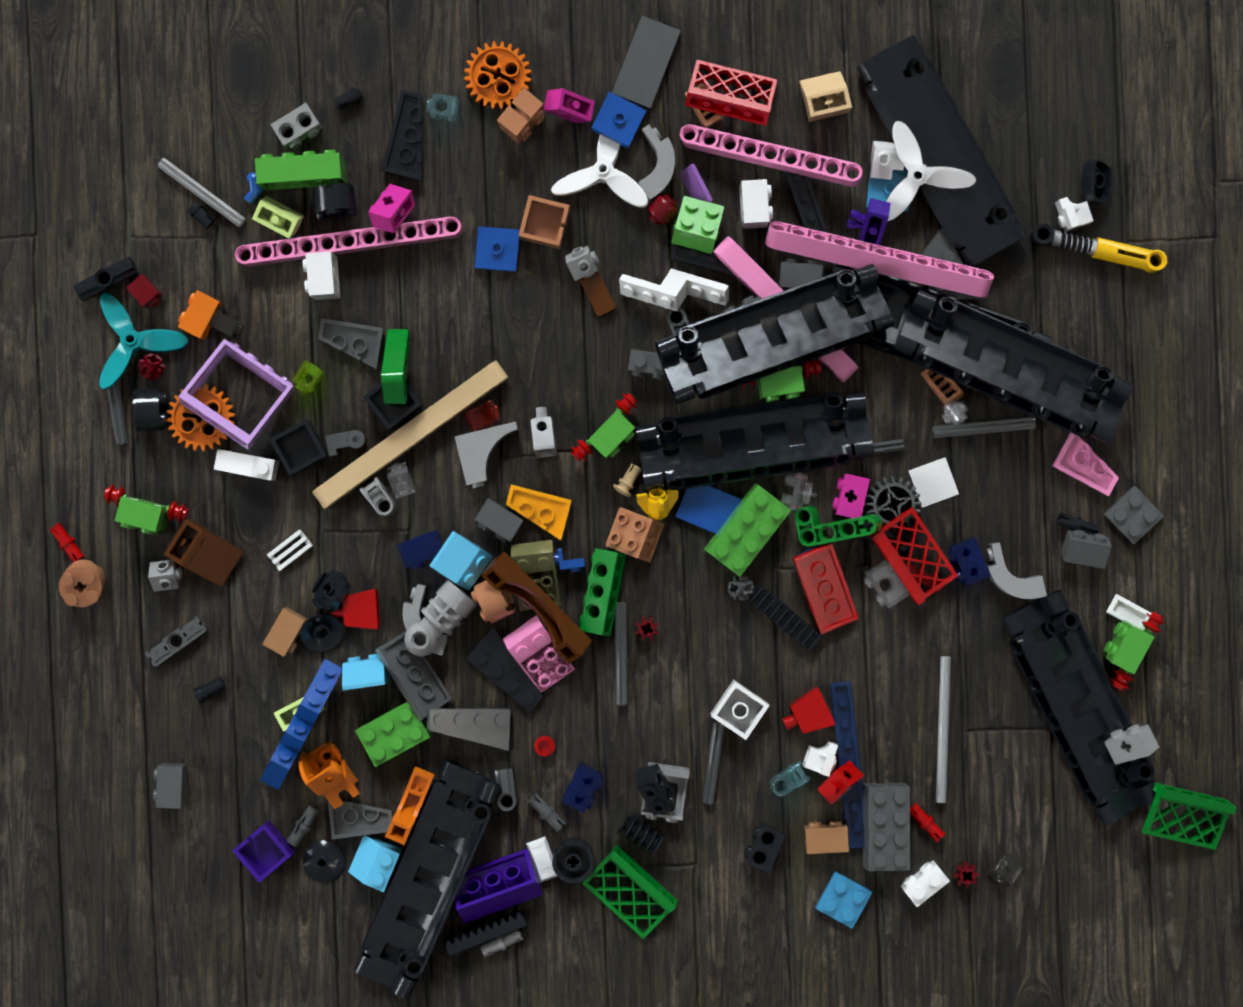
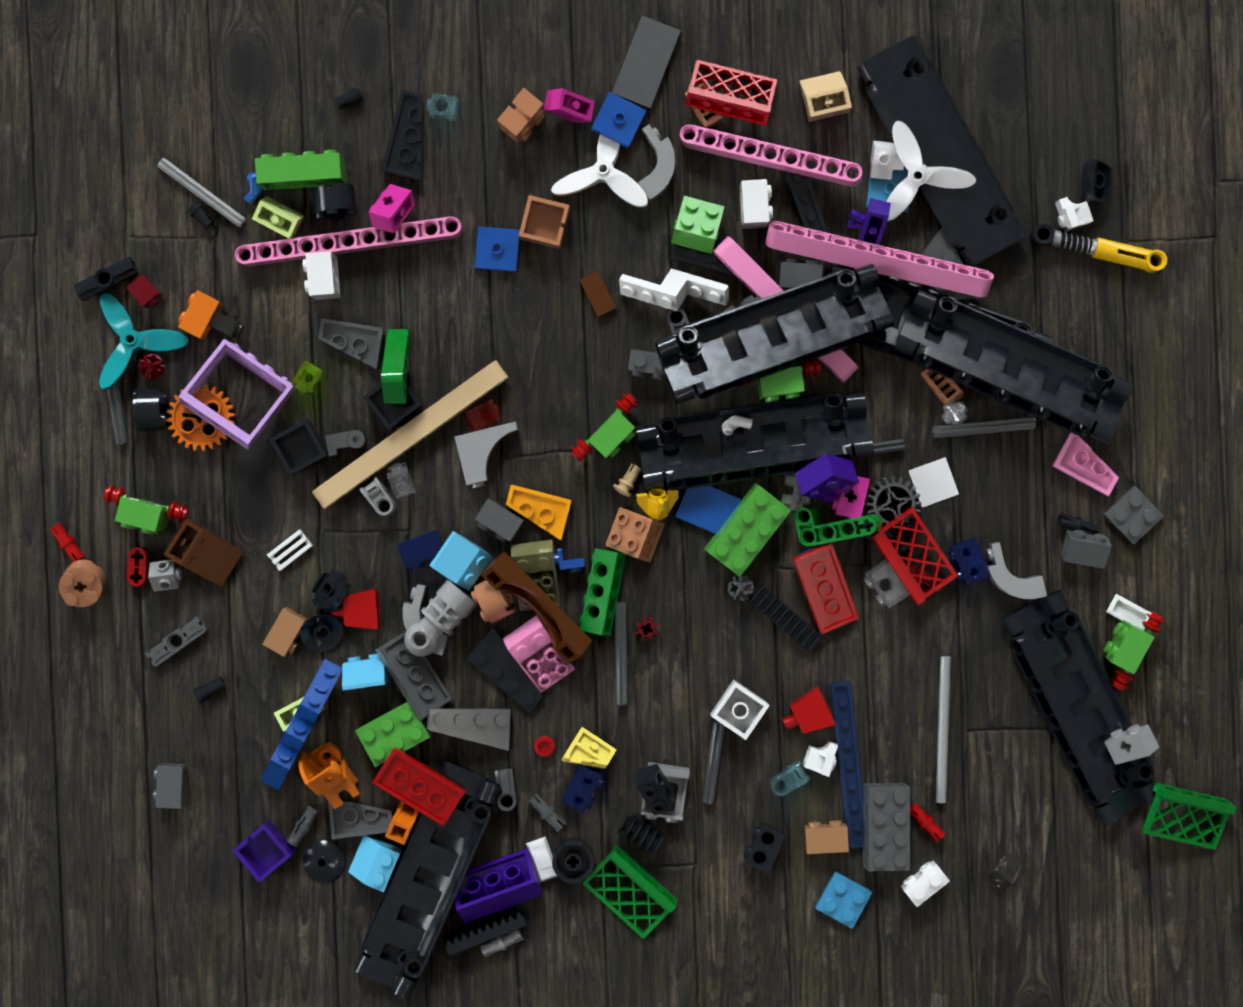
white slope [214,449,280,481] -> none
light grey brick [270,103,322,150] -> none
orange gear [464,41,532,110] -> none
light grey torso [530,407,557,458] -> none
light grey brick [565,246,599,281] -> none
dark red head [648,194,679,225] -> none
medium lavender slope [680,164,713,203] -> none
red torso [817,760,864,805] -> none
dark red gear [952,861,980,889] -> none
none -> red beam [127,547,149,587]
none -> red tile [372,747,466,827]
none -> light yellow wing [561,727,616,769]
none -> white arm [722,415,753,435]
none -> dark purple piece [795,453,859,502]

